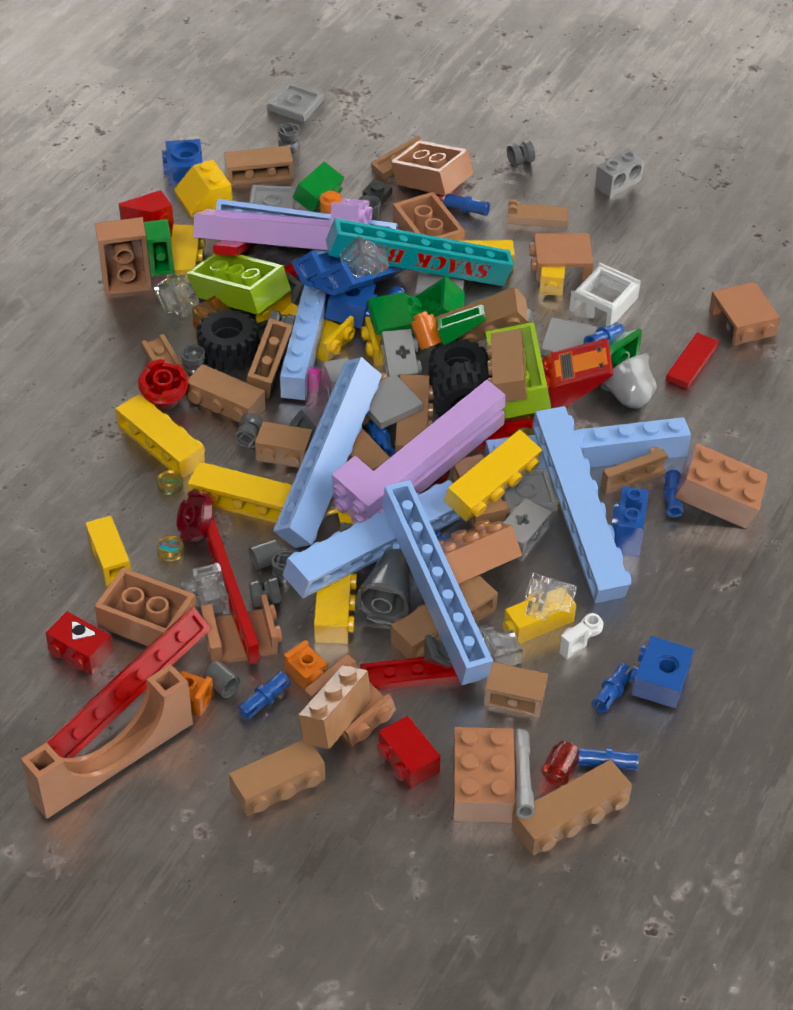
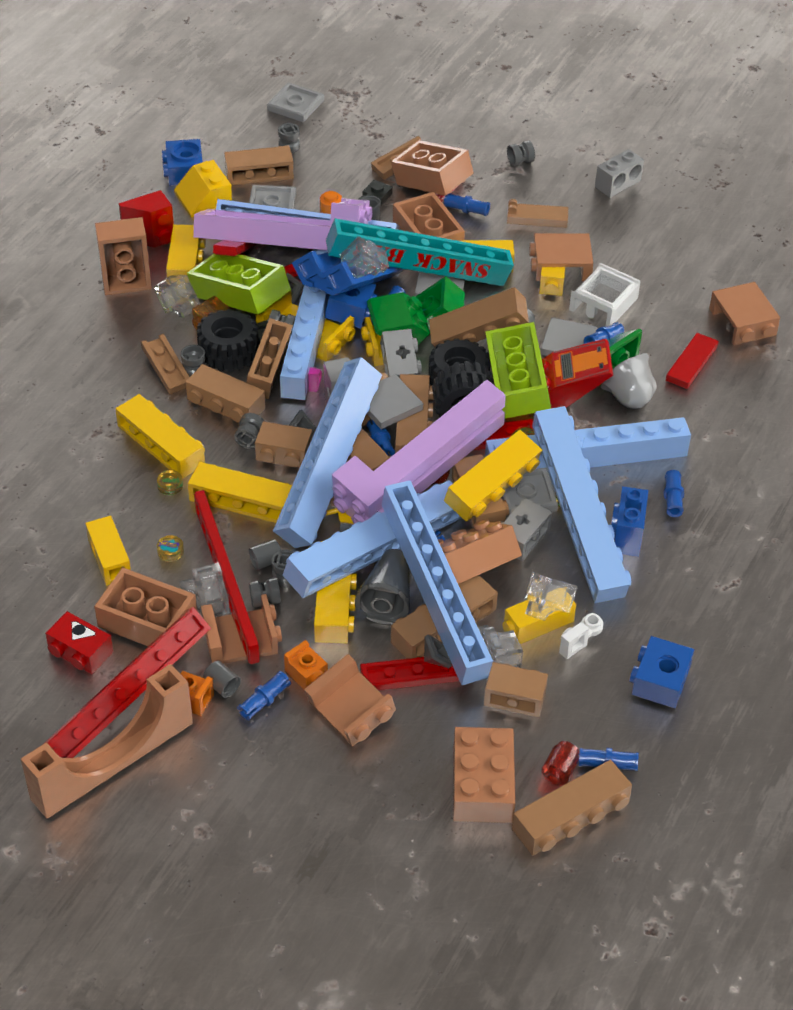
red cone [138,359,188,410] -> none
green brick [144,219,175,277] -> none
dark red tile [176,490,212,543] -> none
medium nougat brick [229,740,325,816] -> none
green brick [292,161,345,212] -> none
medium nougat brick [298,665,372,749] -> none
red brick [377,716,441,789] -> none
orange brick [410,311,442,350] -> none
green slope [437,304,486,345] -> none
medium nougat brick [487,329,527,402] -> none
light grey piece [514,729,535,819] -> none
blue pin [591,663,633,713] -> none
medium nougat hinge [600,447,668,494] -> none
nougat brick [675,443,768,529] -> none

